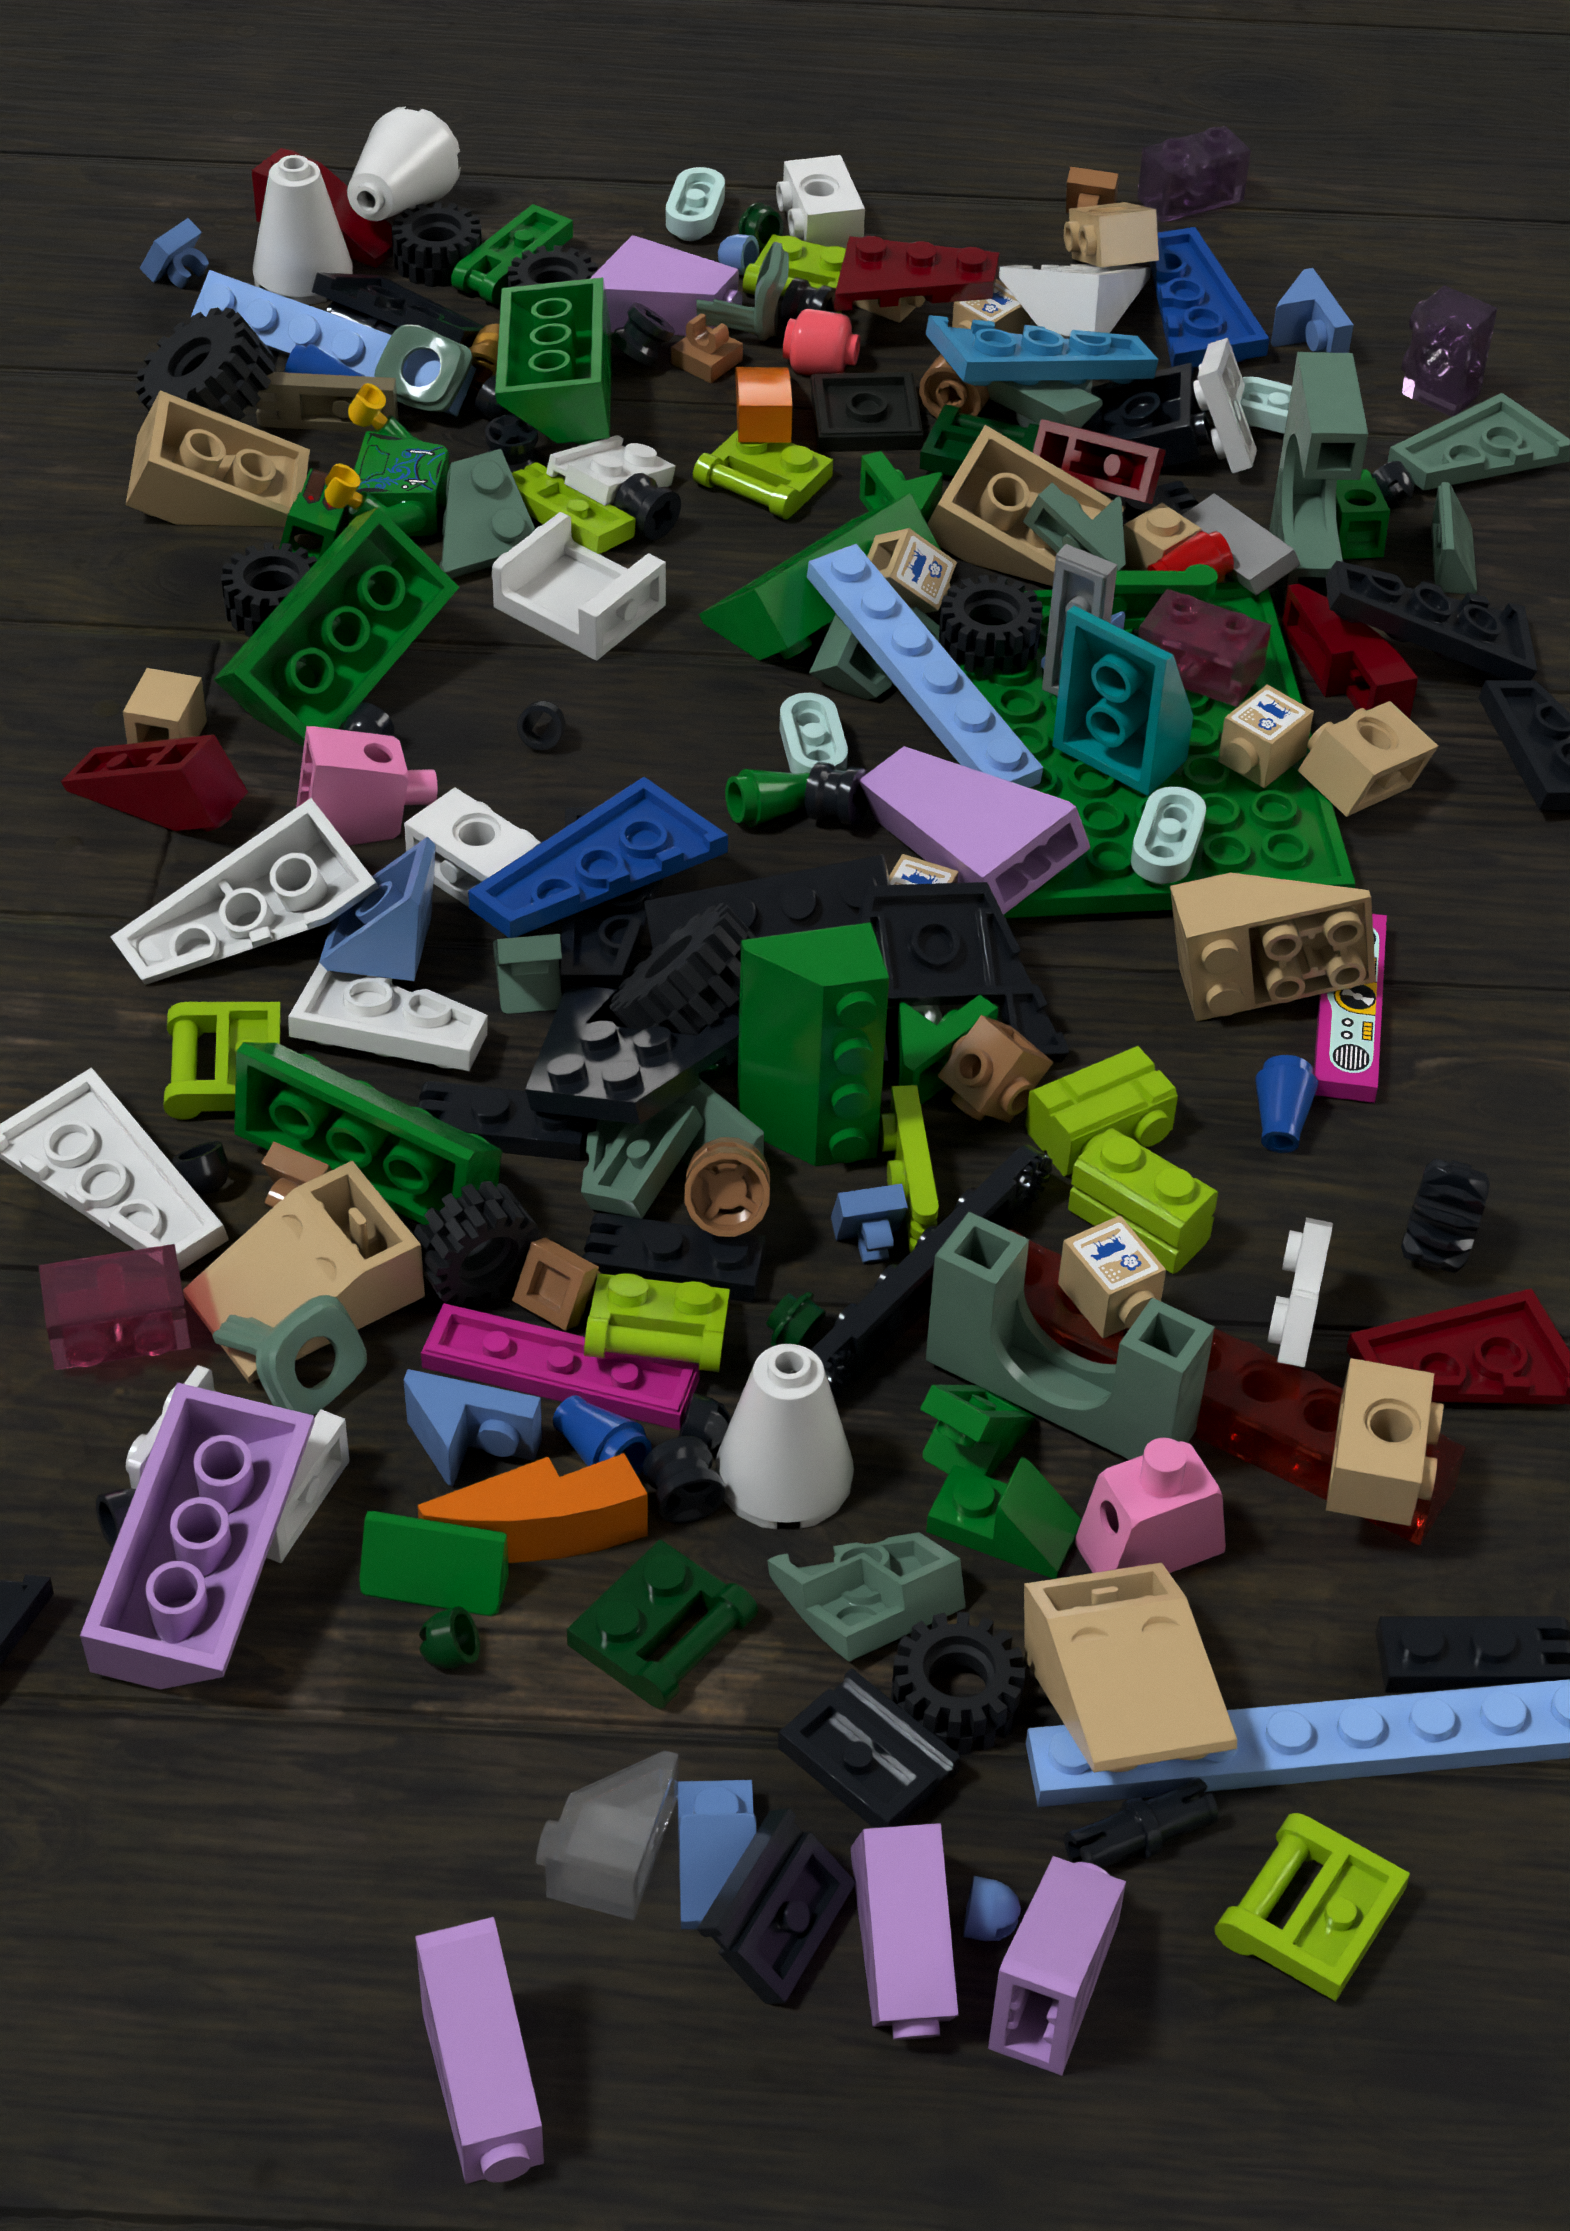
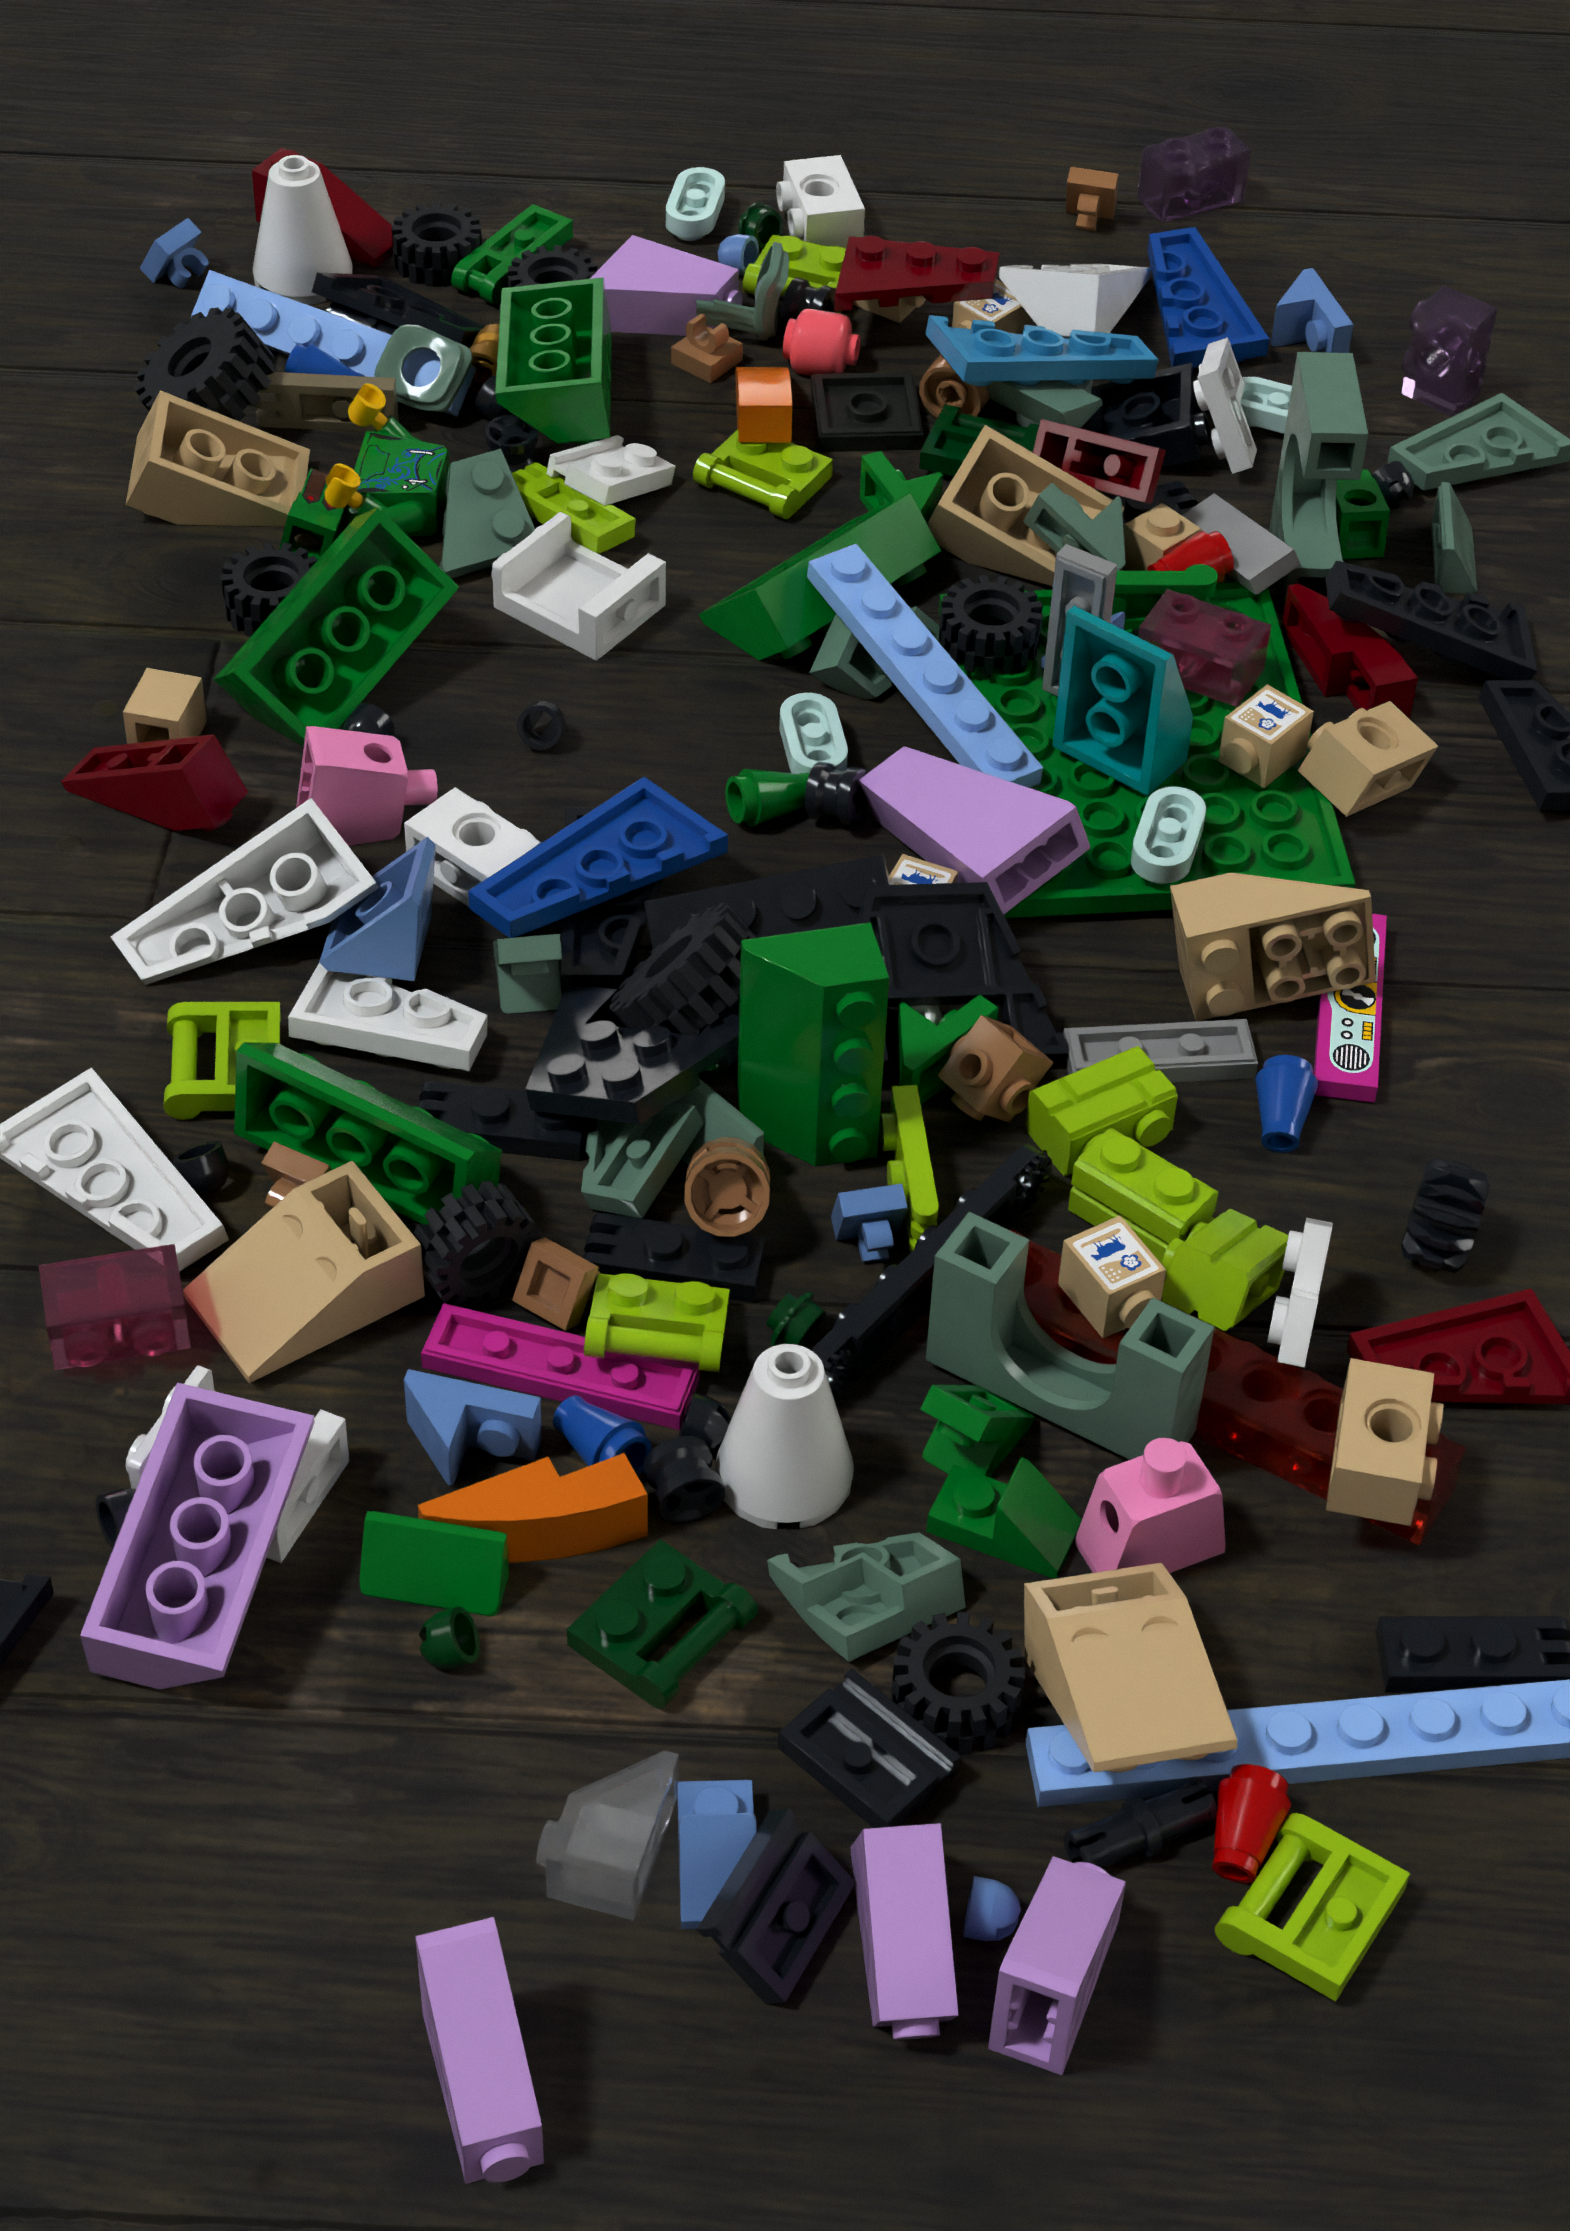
sand green piece [212,1295,367,1415] -> none
white cone [347,107,461,221] -> none
black wheel [610,302,675,367] -> none
black wheel [613,473,681,540] -> none
tan brick [867,528,957,613] -> none
tan brick [1064,202,1159,267] -> none
none -> light grey tile [1063,1019,1258,1083]
none -> lime brick [1161,1209,1289,1331]
none -> red cone [1212,1764,1291,1884]

